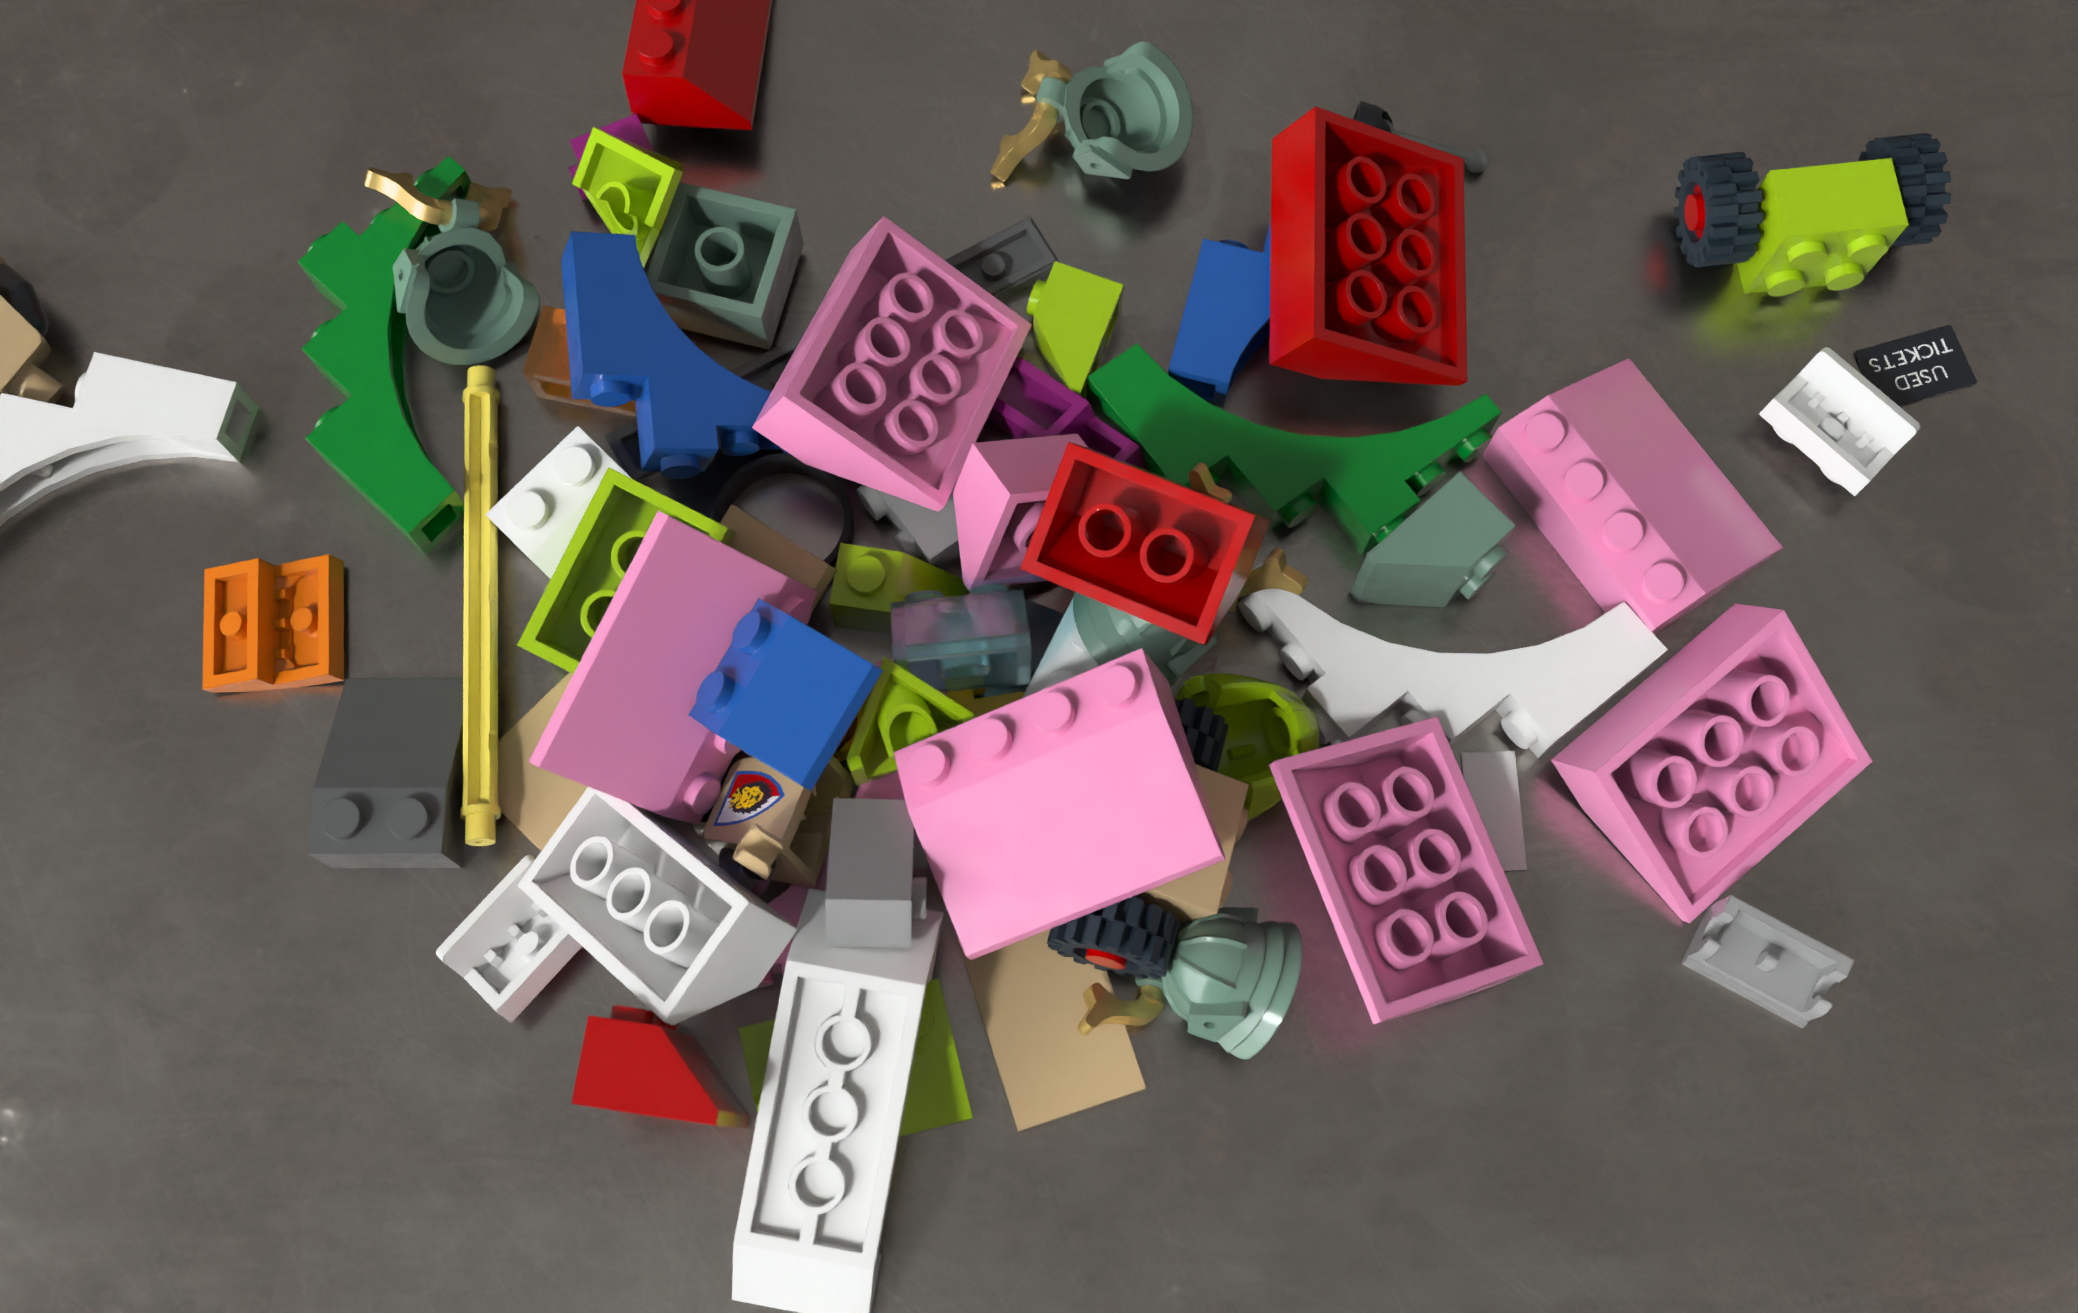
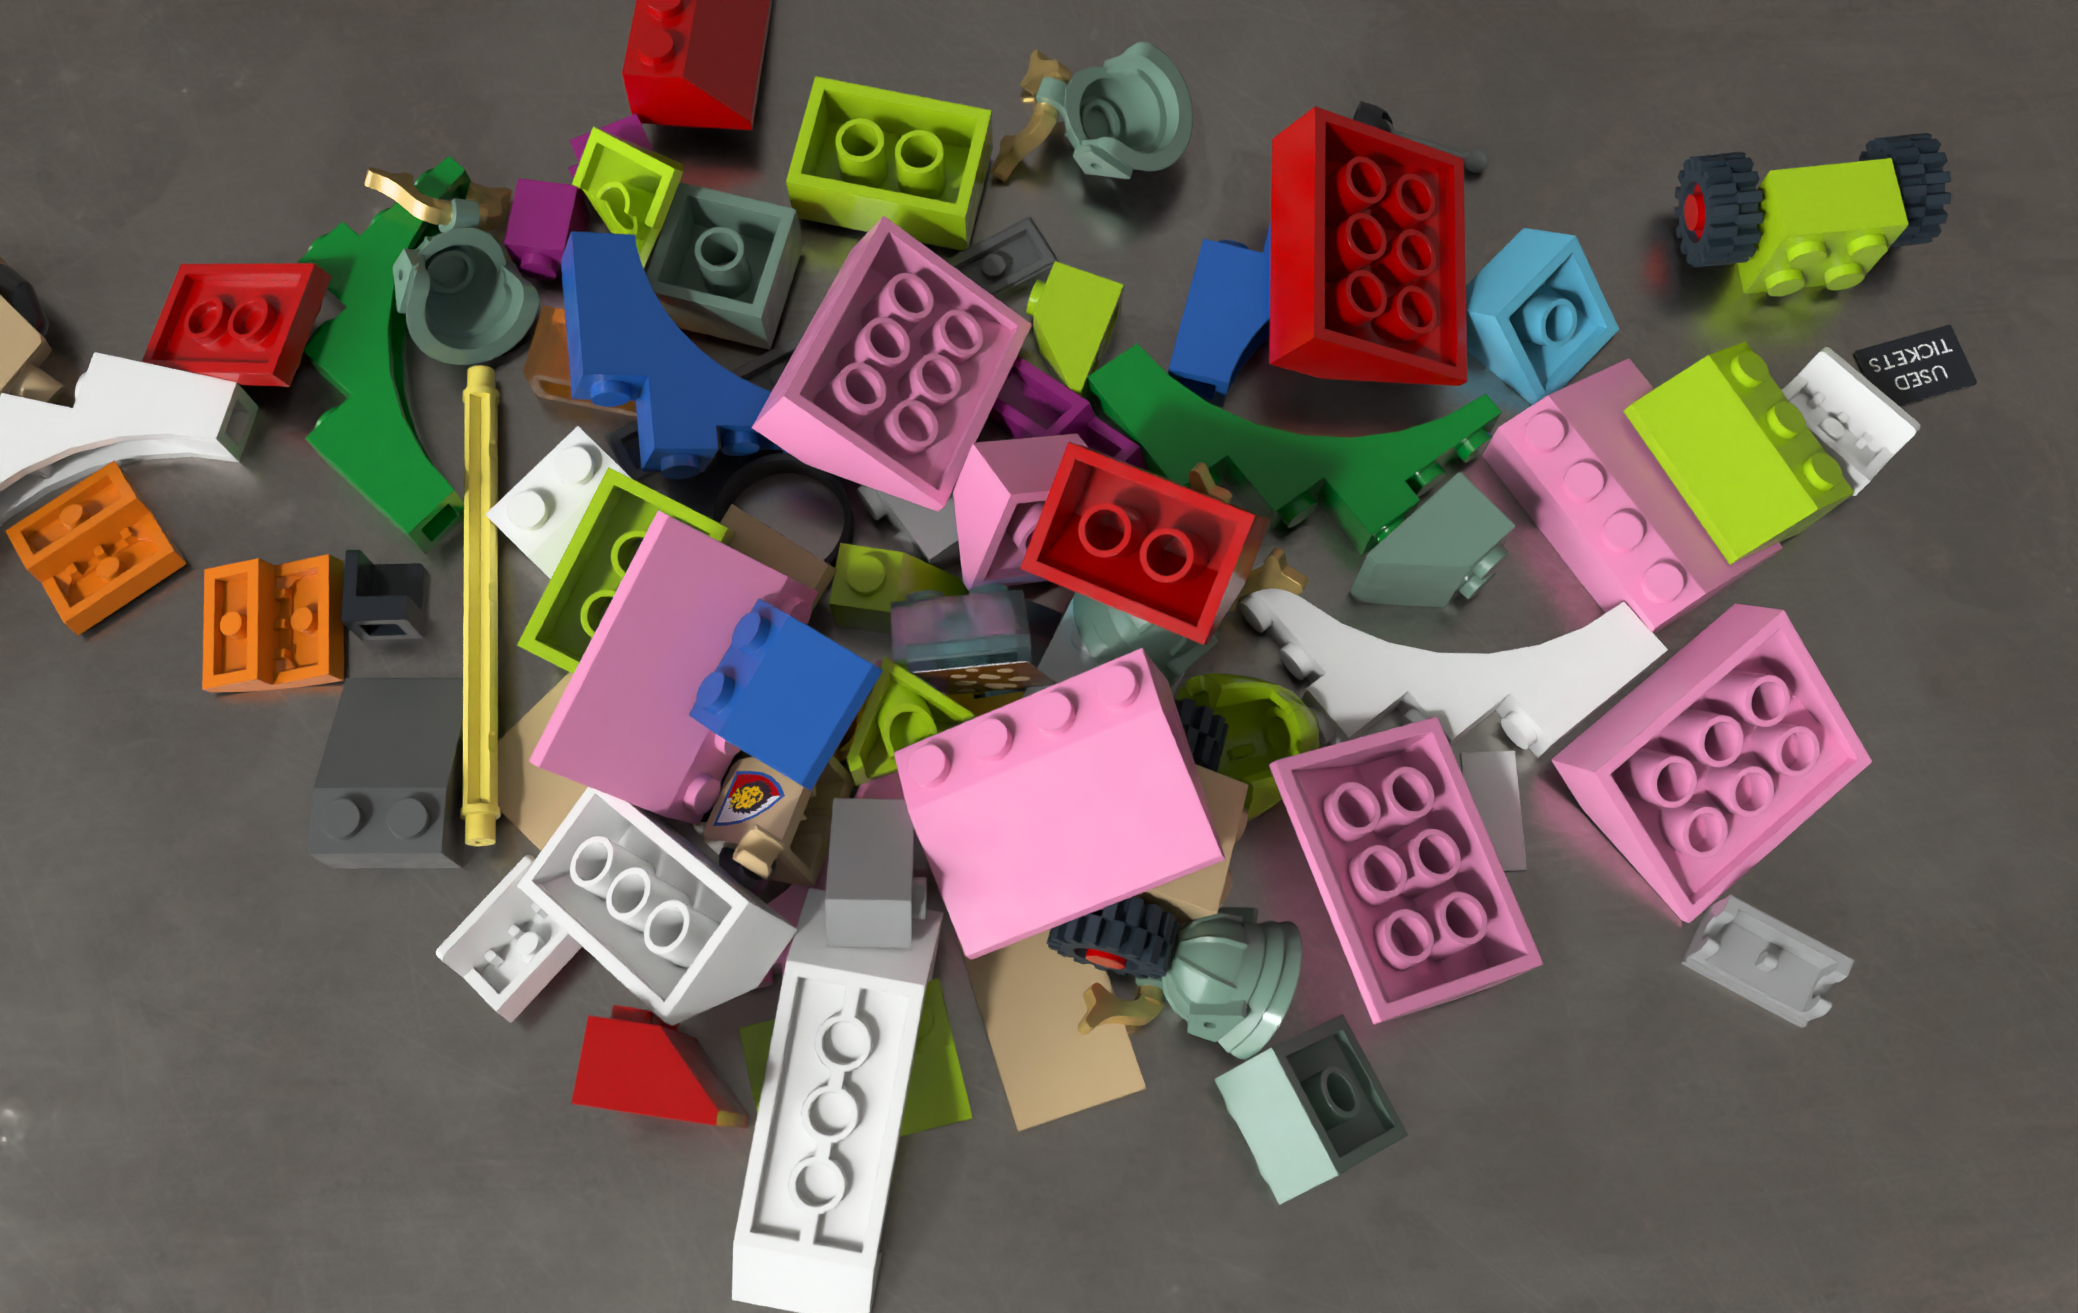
none -> orange slope [5,460,187,636]
none -> red plate [141,263,332,387]
none -> black panel [341,550,427,640]
none -> magenta brick [504,178,590,280]
none -> lime brick [786,76,993,251]
none -> reddish brown sticker [913,661,1058,695]
none -> sand green slope [1214,1014,1408,1205]
none -> medium azure slope [1466,228,1619,405]
none -> lime slope [1623,341,1855,565]

